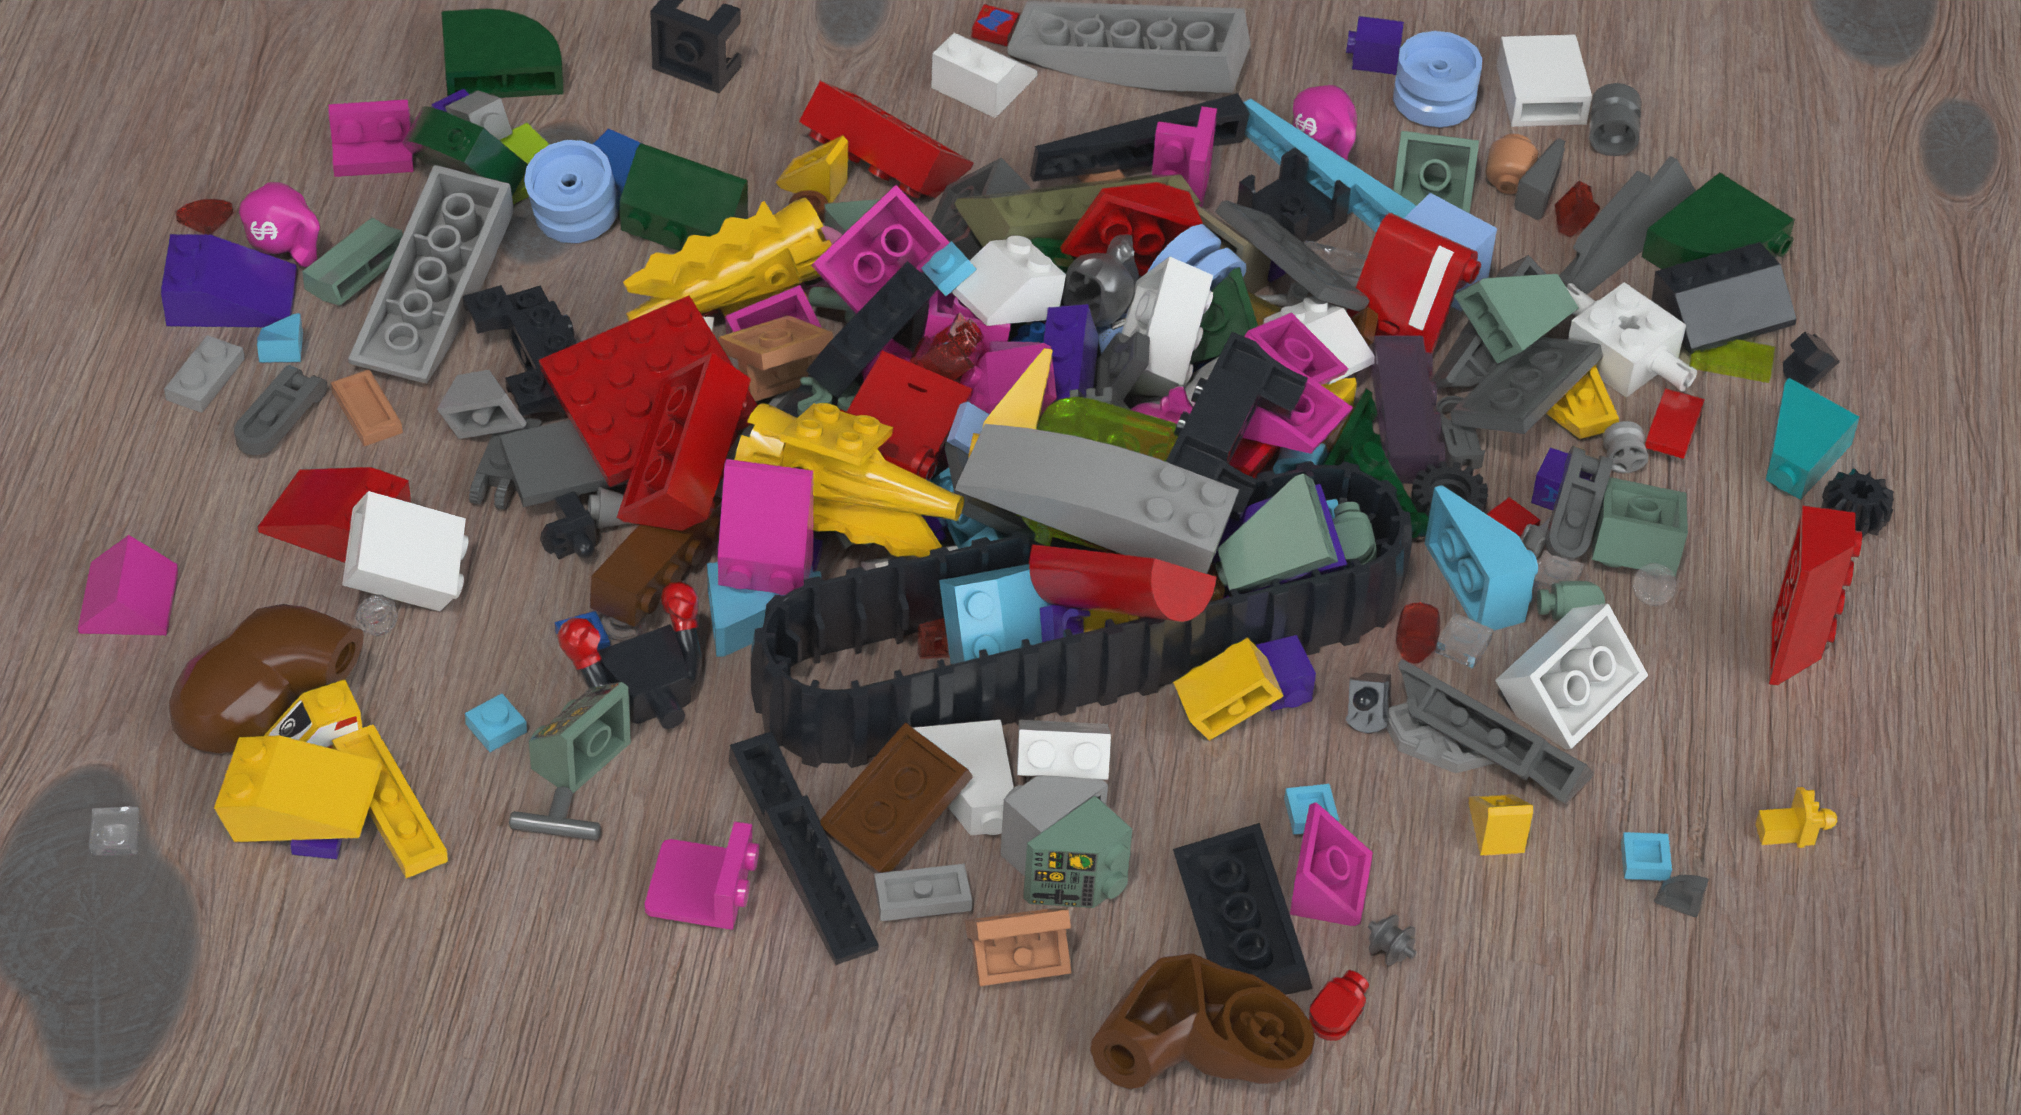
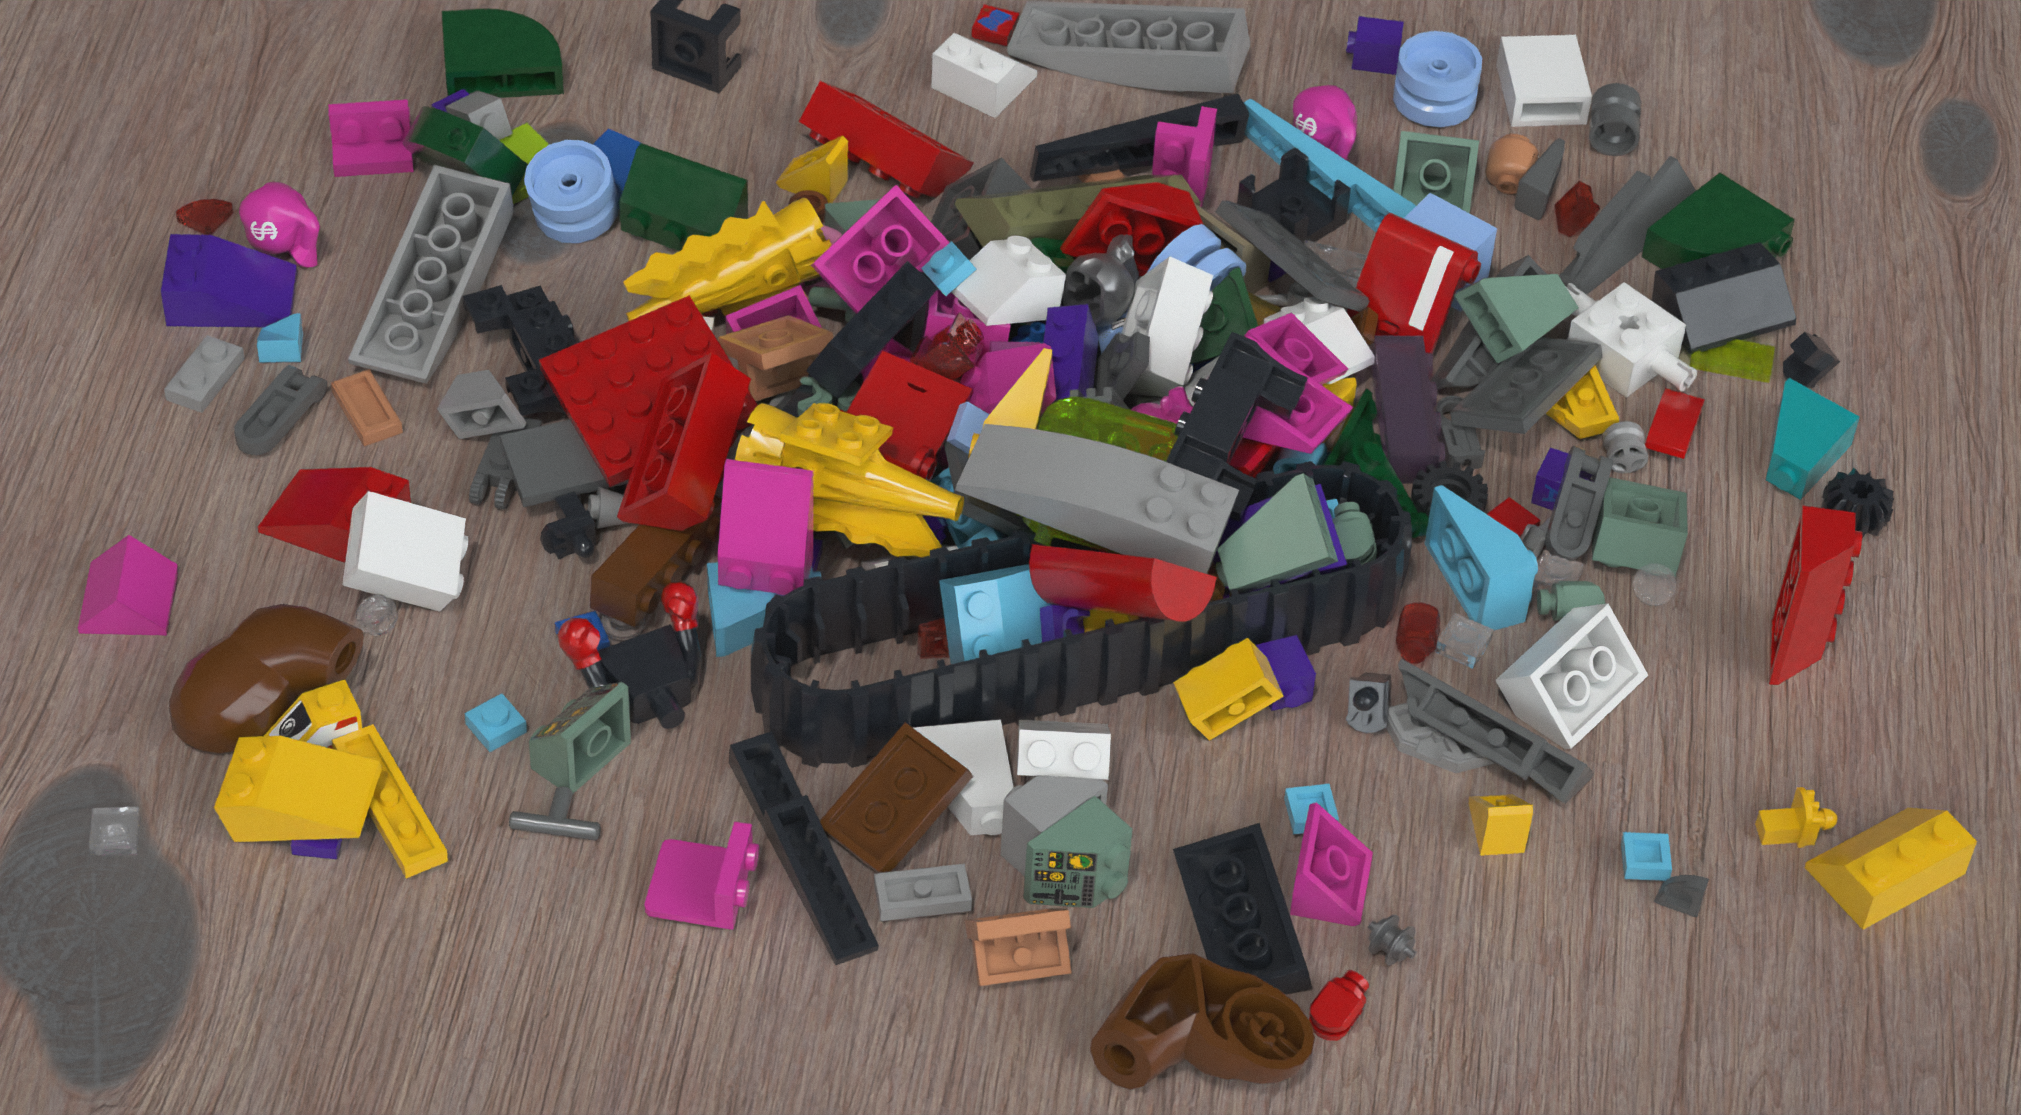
sand green piece [302,217,403,306] -> none
none -> yellow slope [1804,807,1977,930]

